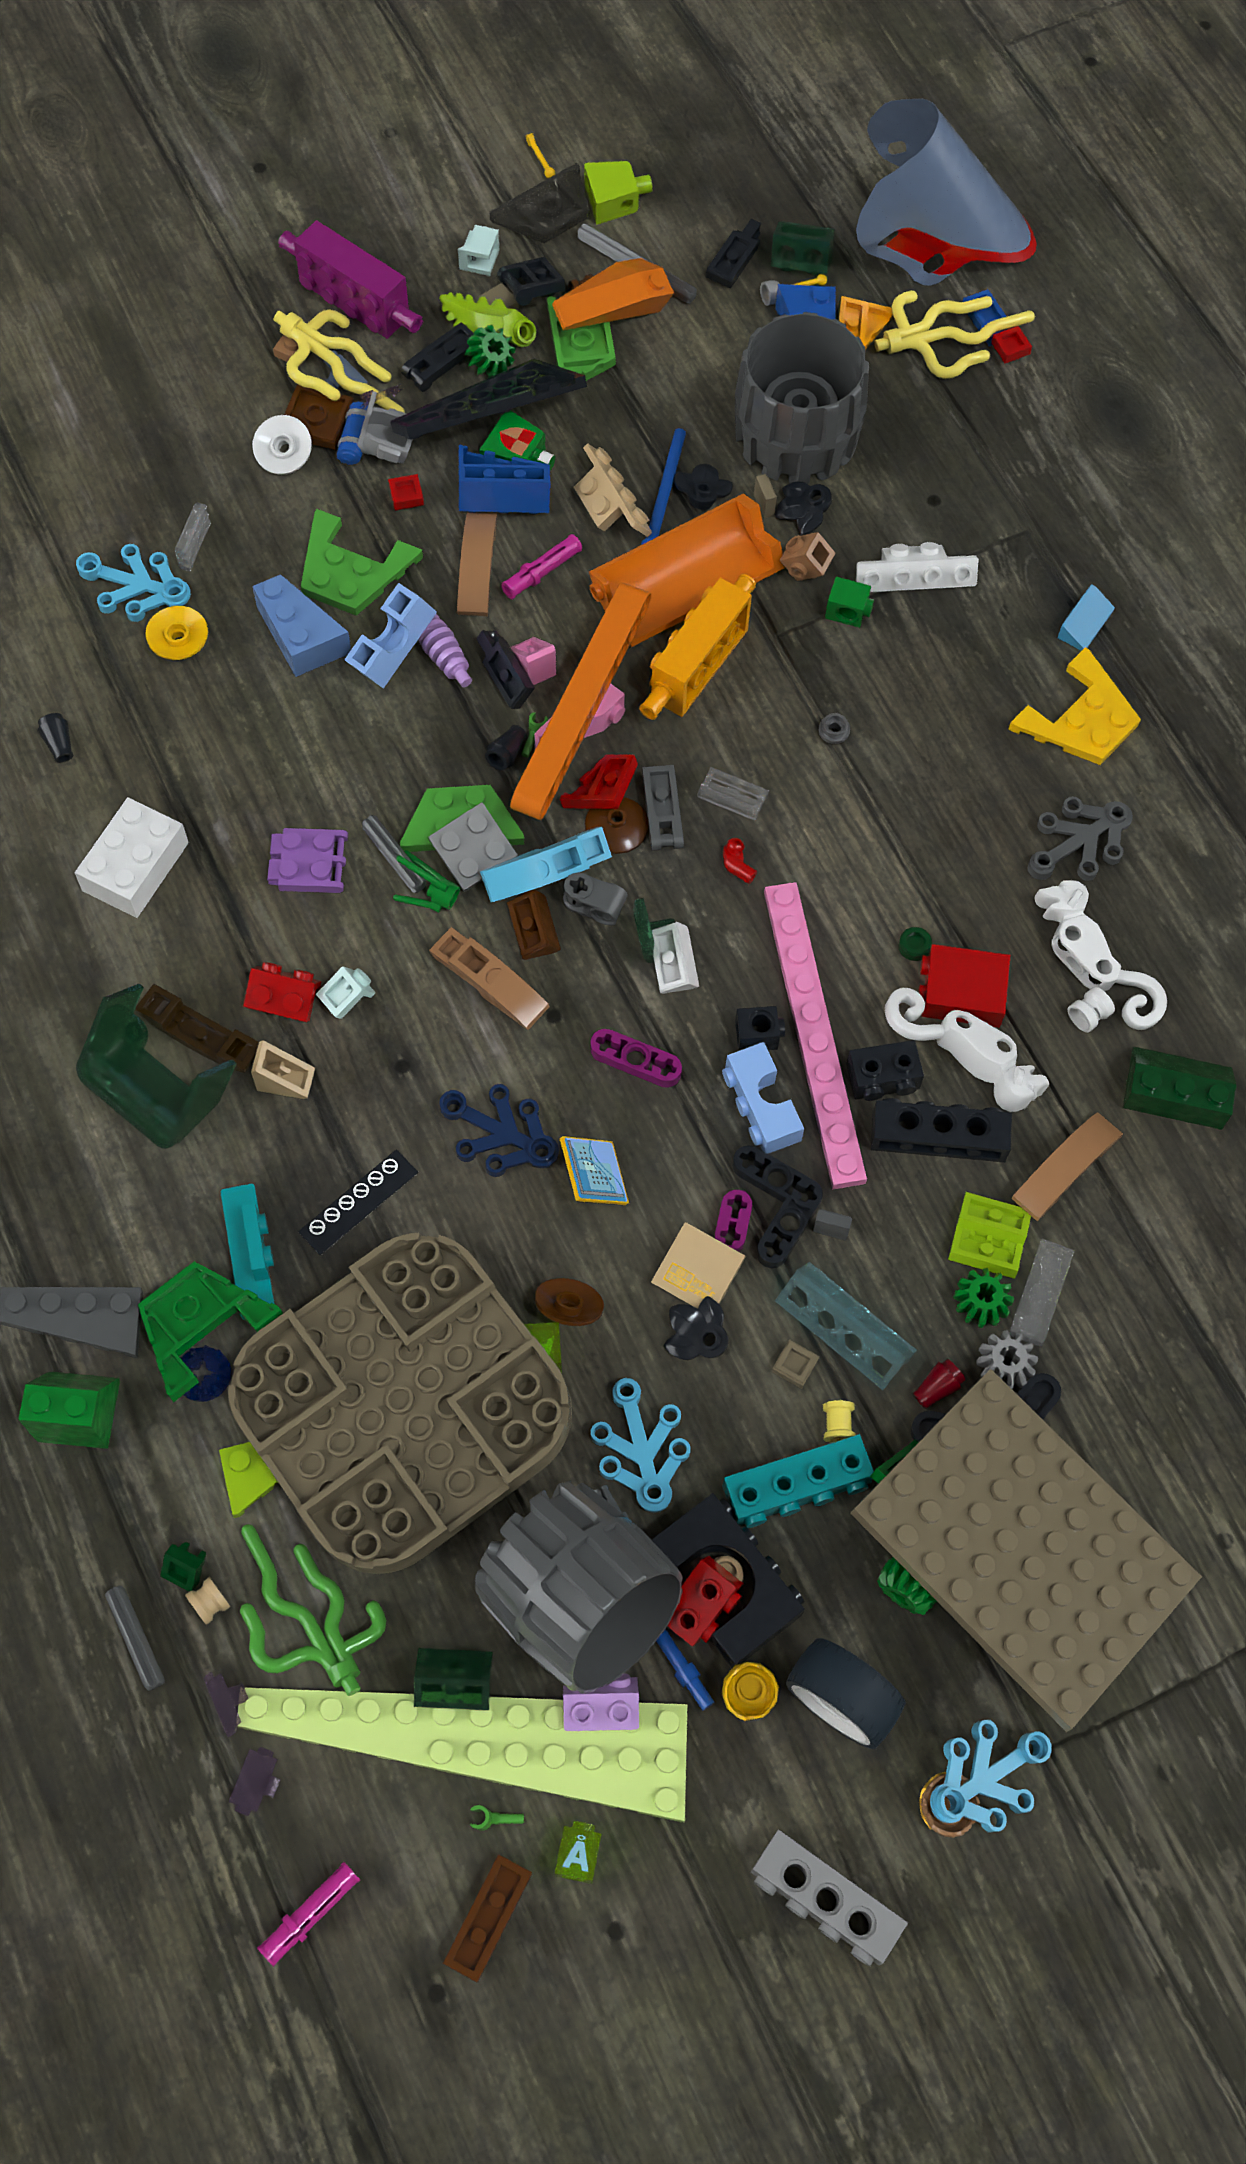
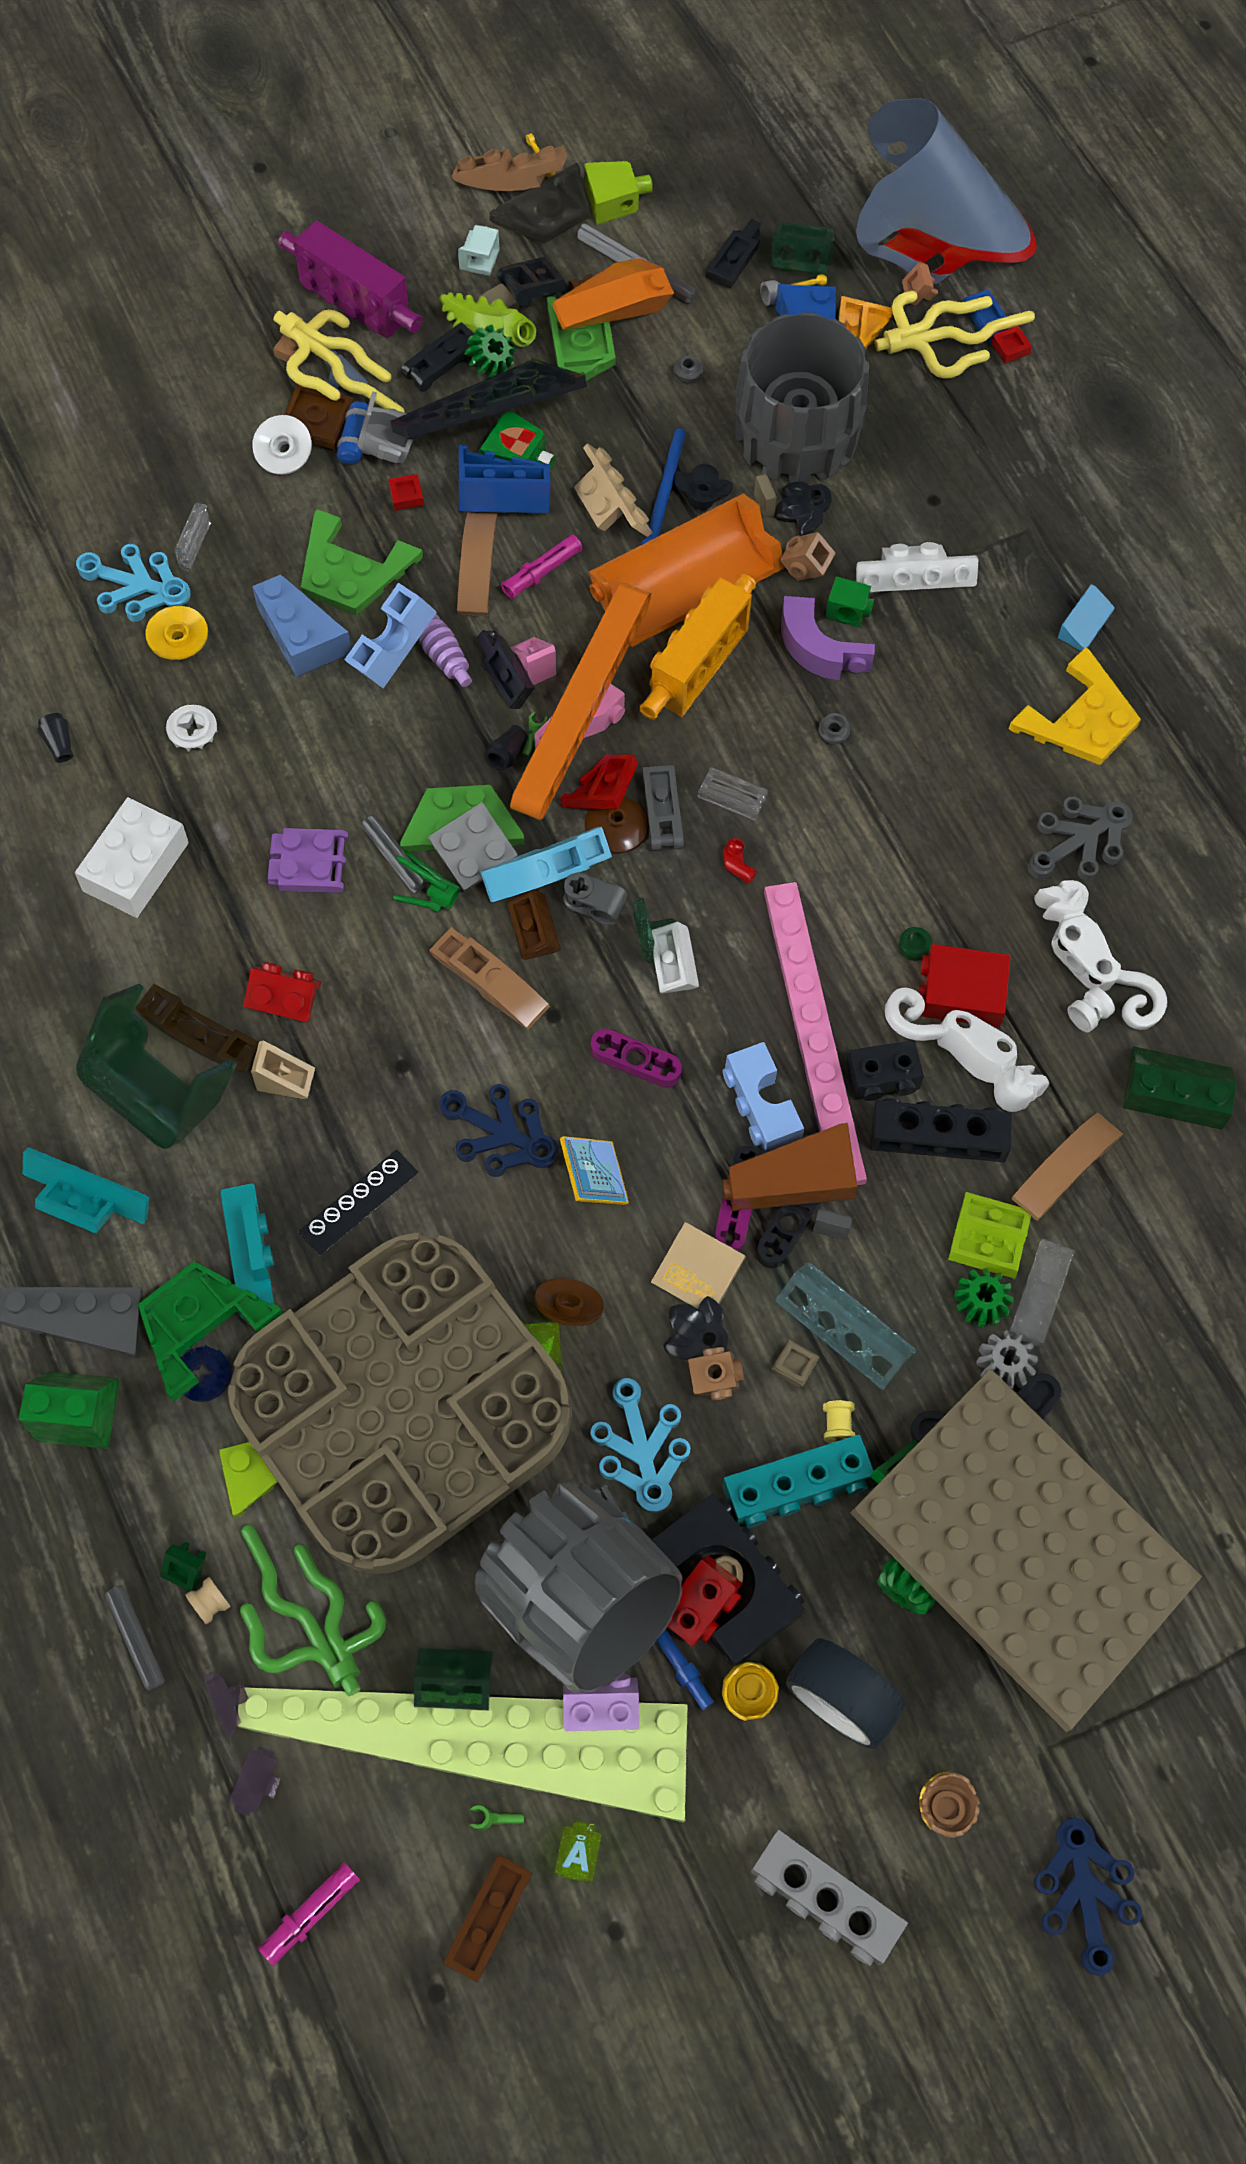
light aqua bracket [316,966,375,1019] -> none
piece [360,384,403,408] -> none
black brick [735,1006,785,1051] -> none
dark red cone [912,1359,966,1409] -> none
medium azure plant [930,1720,1052,1832] -> none
none -> teal bracket [22,1147,149,1234]
none -> white gear [166,705,217,752]
none -> medium nougat slope [452,146,568,191]
none -> flat silver plate [674,355,703,384]
none -> medium nougat brick [688,1347,744,1401]
none -> dark orange slope [723,1123,857,1211]
none -> medium lavender arch [781,596,875,680]
none -> nougat tile [902,262,938,306]
none -> dark blue plant [1034,1818,1142,1976]

